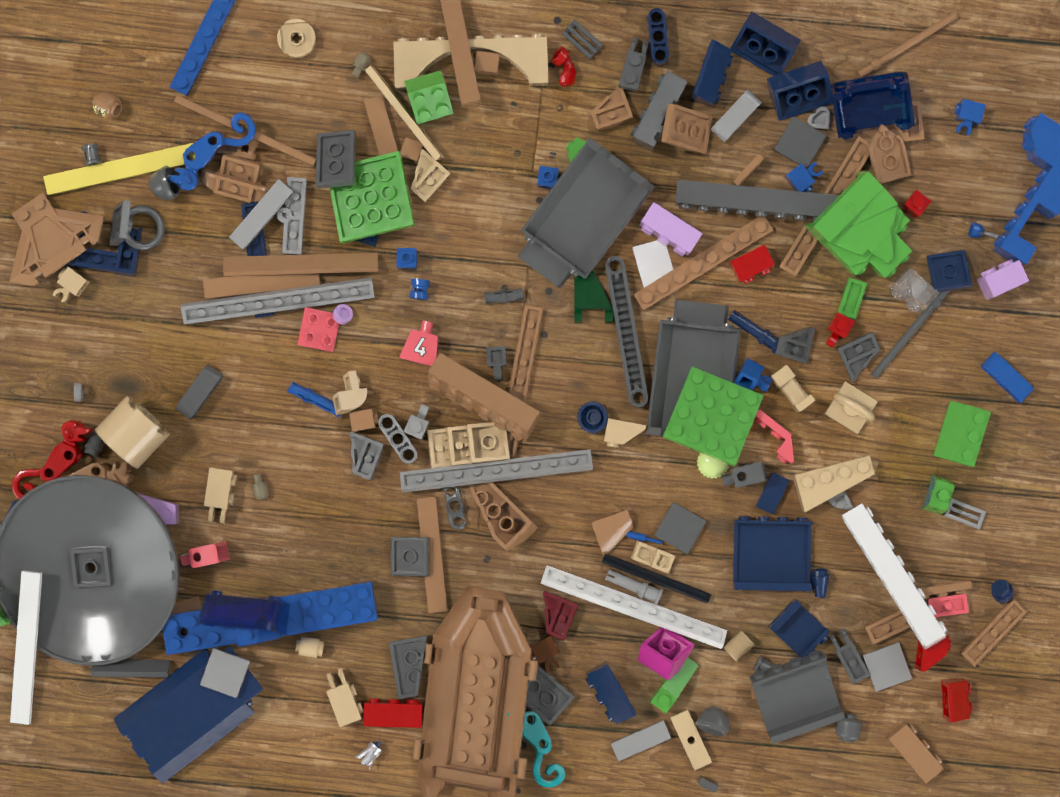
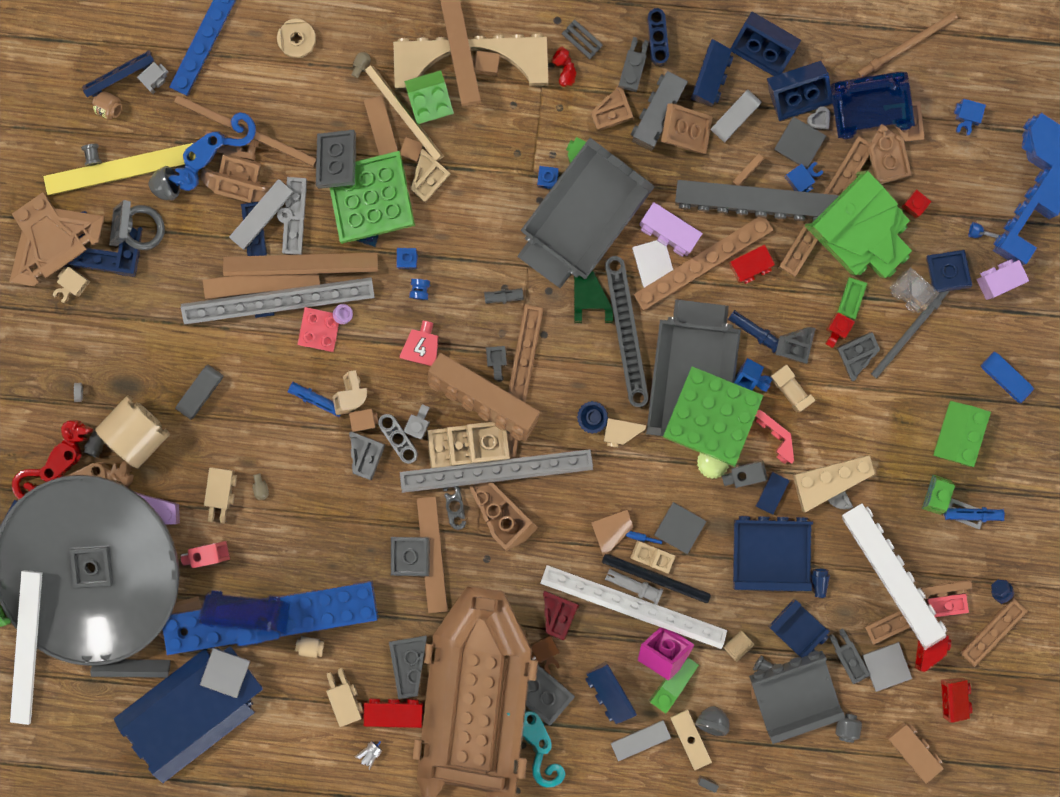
tan tile [824,381,878,434] -> none
none -> dark blue plate [82,50,154,97]
none -> light grey brick [137,62,168,94]
none -> blue pin [944,507,1005,522]

